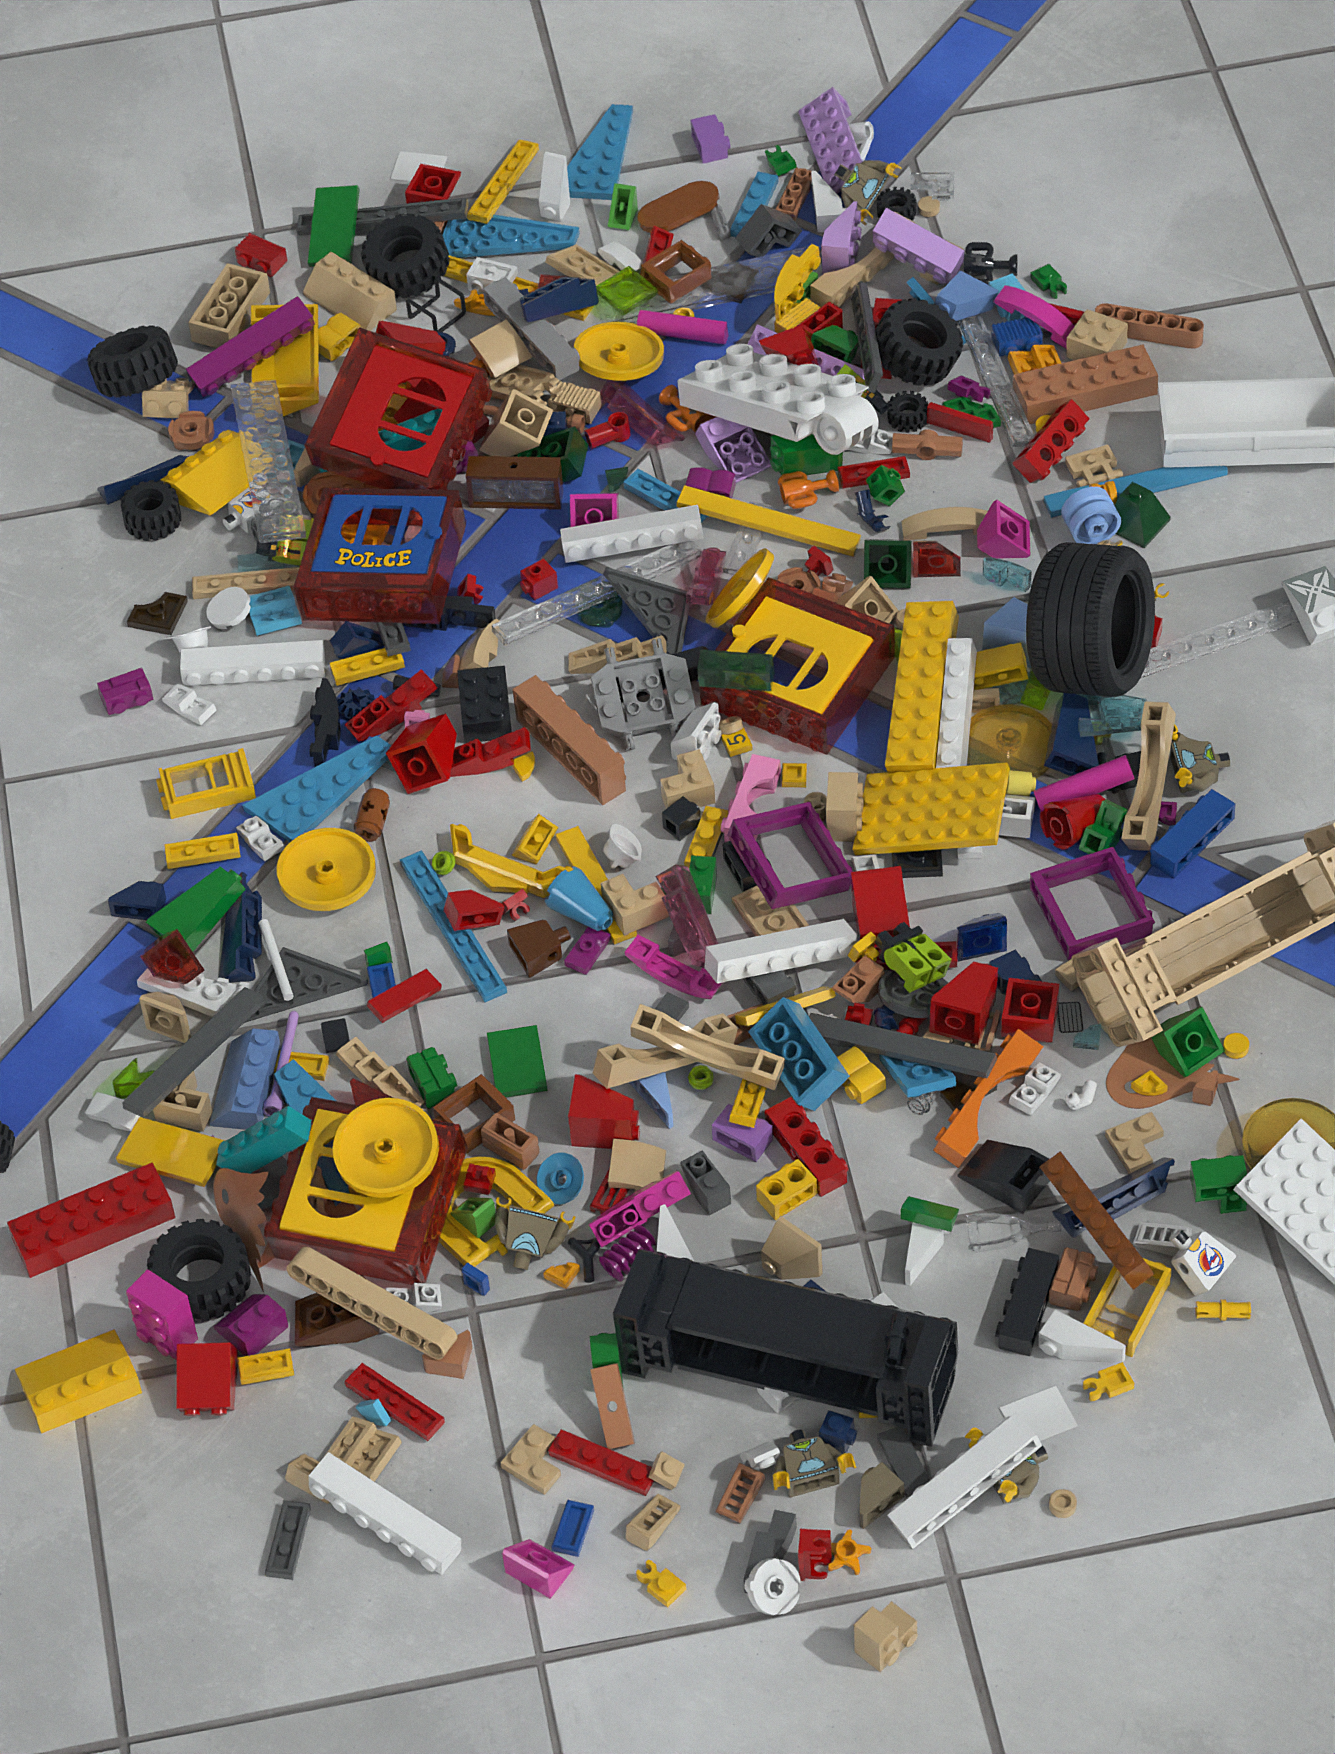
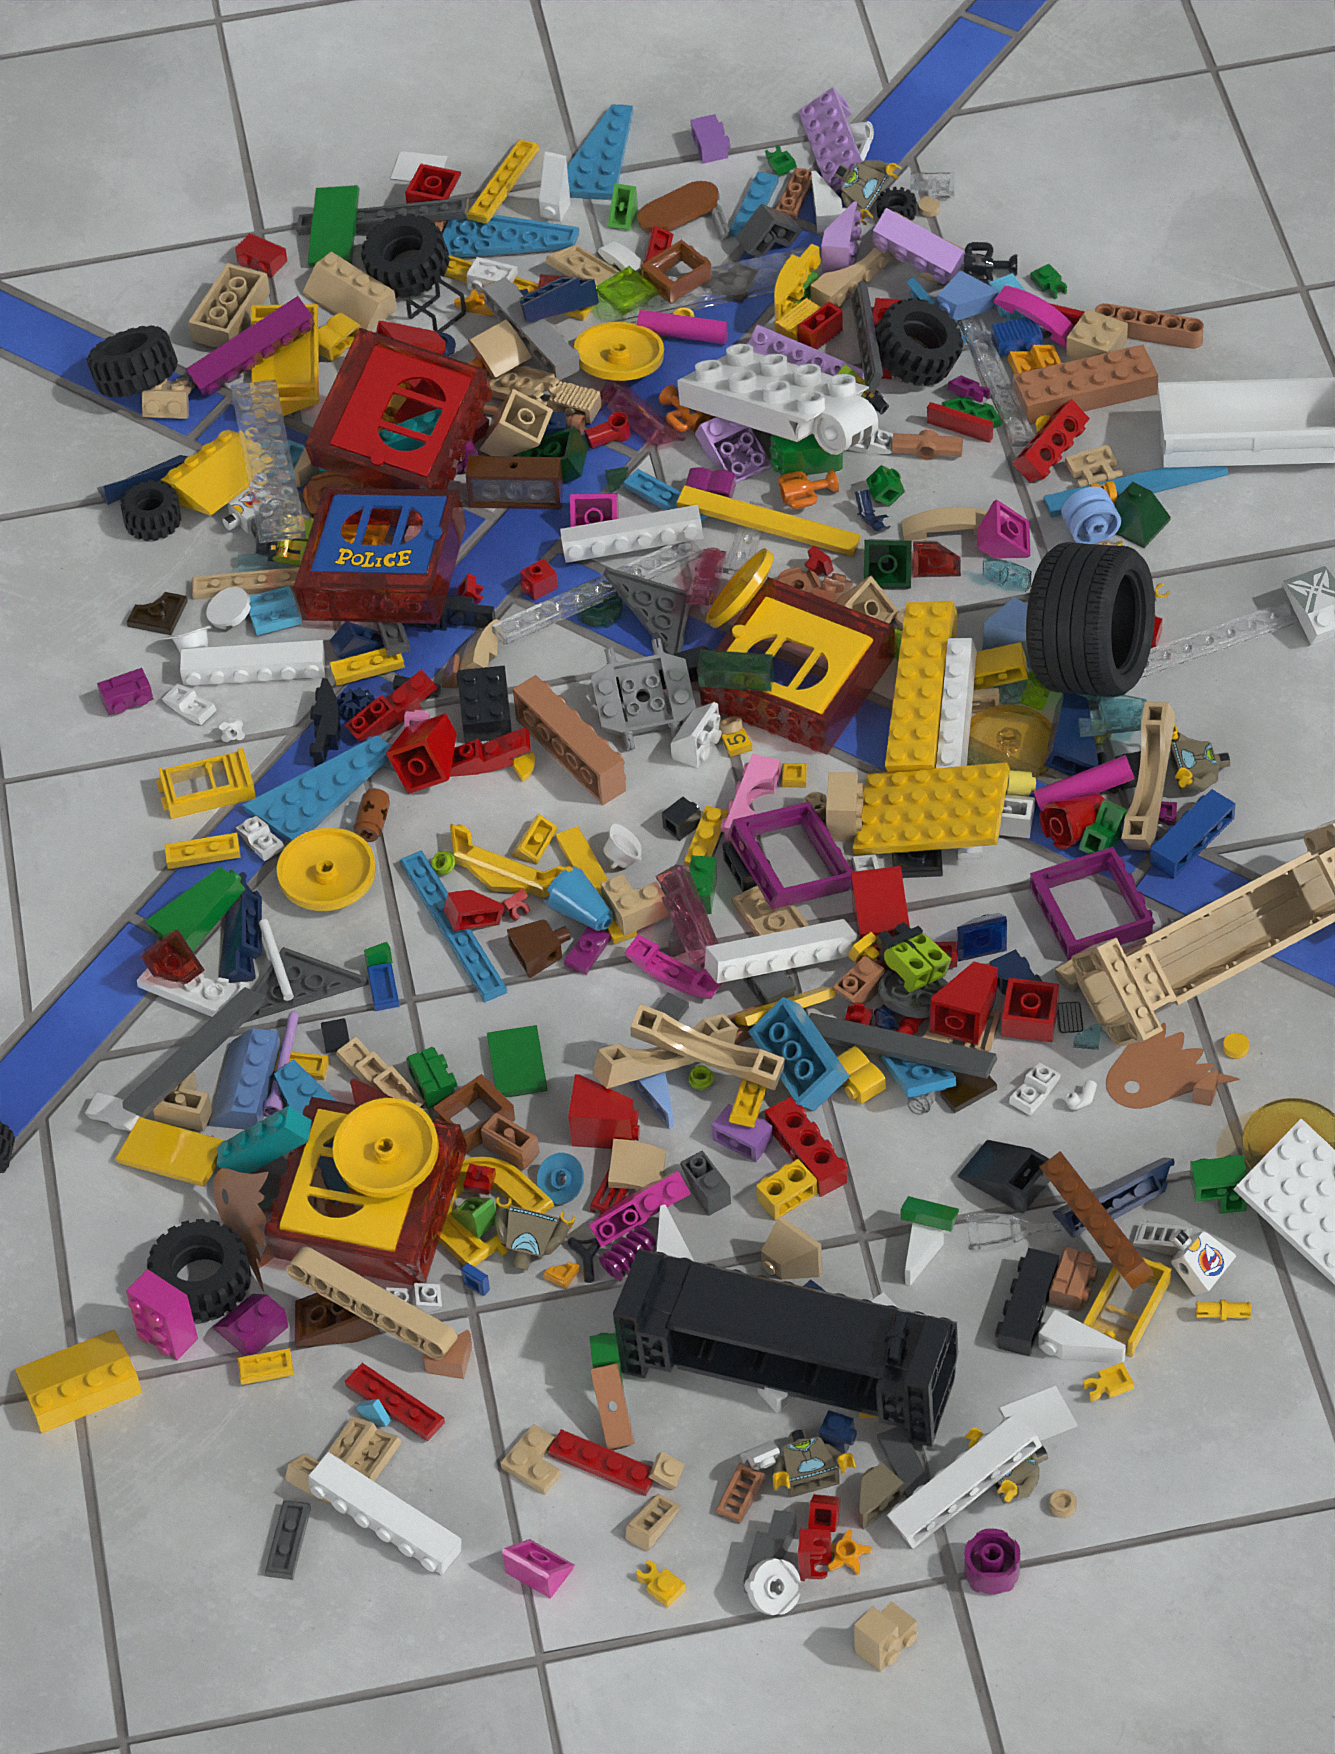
red brick [7,1162,176,1278] -> none
dark blue slope [108,881,166,920] -> none
clear neon green slope [112,1058,155,1099] -> none
tan slope [139,992,191,1043] -> none
nougat plate [168,411,215,450] -> none
red slope [177,1342,238,1416] -> none
red tile [367,968,442,1023] -> none
blue tile [552,1499,594,1557] -> none
tan slope [569,635,667,674] -> none
tan brick [660,749,715,809] -> none
red slope [759,325,819,366] -> none
green torso [811,325,859,364] -> none
red tile [838,456,910,489] -> none
black tyre [887,390,928,433] -> none
orange arch [933,1029,1044,1168] -> none
tan plate [1105,1112,1164,1174] -> none
yellow tile [1131,1070,1168,1096] -> none
green slope [1151,1006,1225,1077] -> none
none -> white plate [219,718,245,742]
none -> red brick [808,1494,841,1532]
none -> magenta brick [964,1528,1021,1594]

